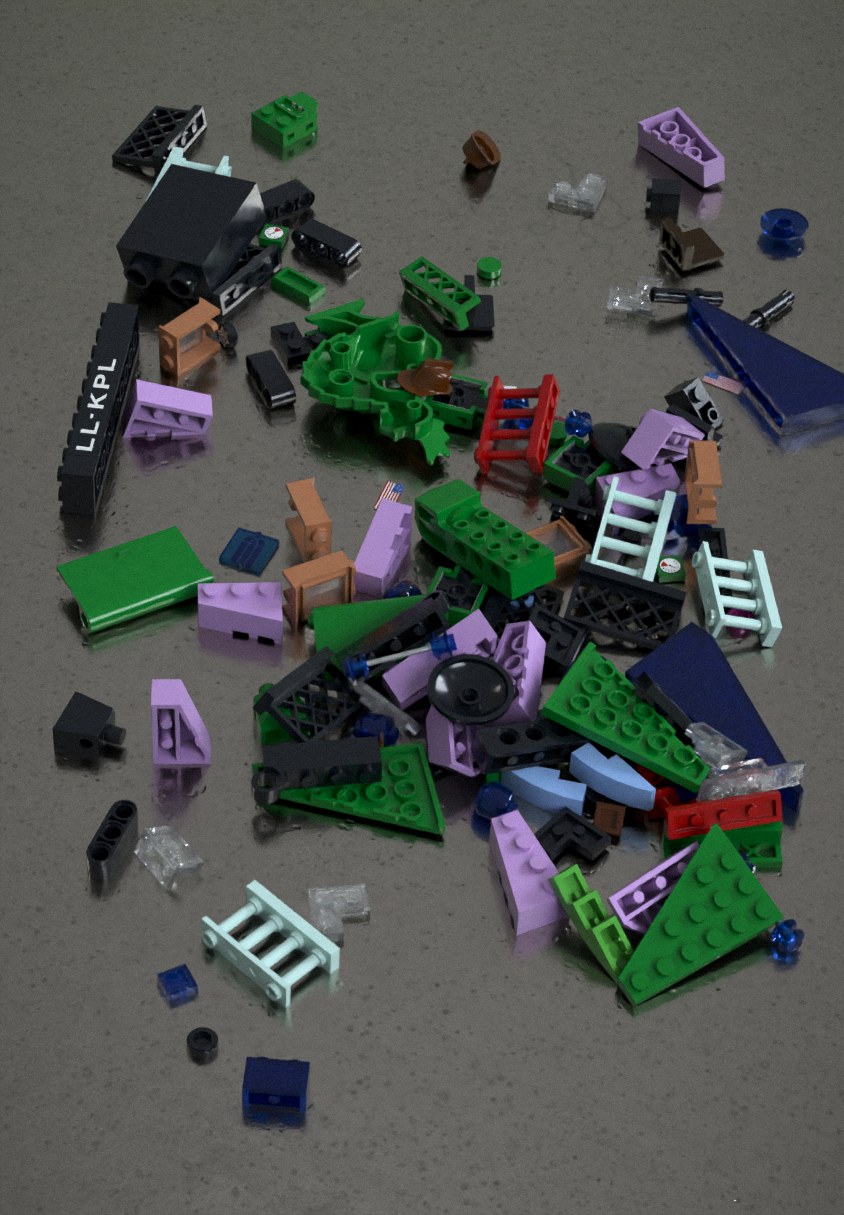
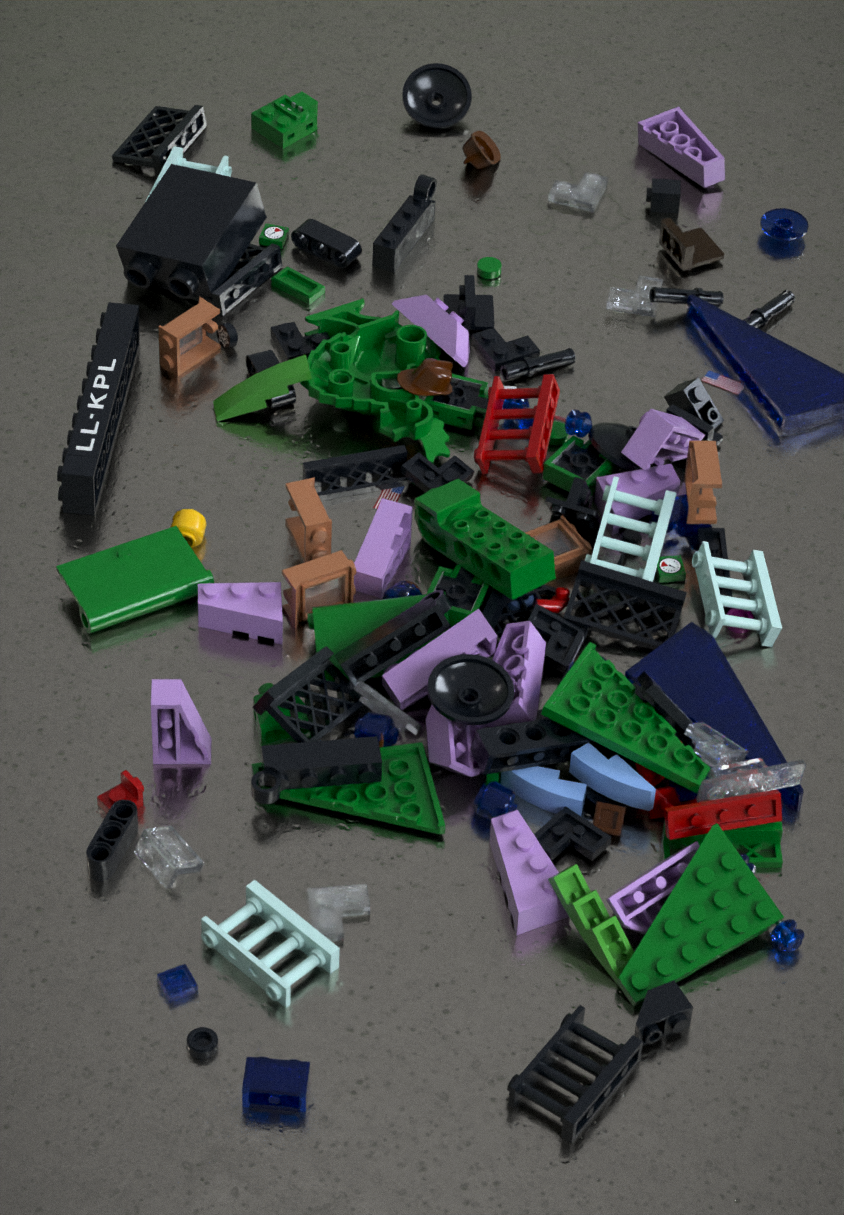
black torso [53,691,126,755] -> none
lavender wedge [121,379,213,438] -> none
clear blue piece [219,527,279,574] -> none
black beam [260,179,315,227] -> none
clear blue axle [341,629,457,682] -> none
green fence [399,256,481,331] -> none
none -> red bracket [97,770,144,814]
none -> yellow head [170,509,207,548]
none -> bright green slope [213,355,312,422]
none -> black fence [303,445,413,501]
none -> black hinge [372,174,437,273]
none -> lavender wedge [392,295,470,367]
none -> black plate [400,452,474,493]
none -> black dish [402,63,472,129]
none -> black plate [472,328,540,372]
none -> black pin [501,348,576,381]
none -> black fence [507,1005,643,1143]
none -> red arm [534,587,570,614]
none -> black slope [634,980,693,1045]

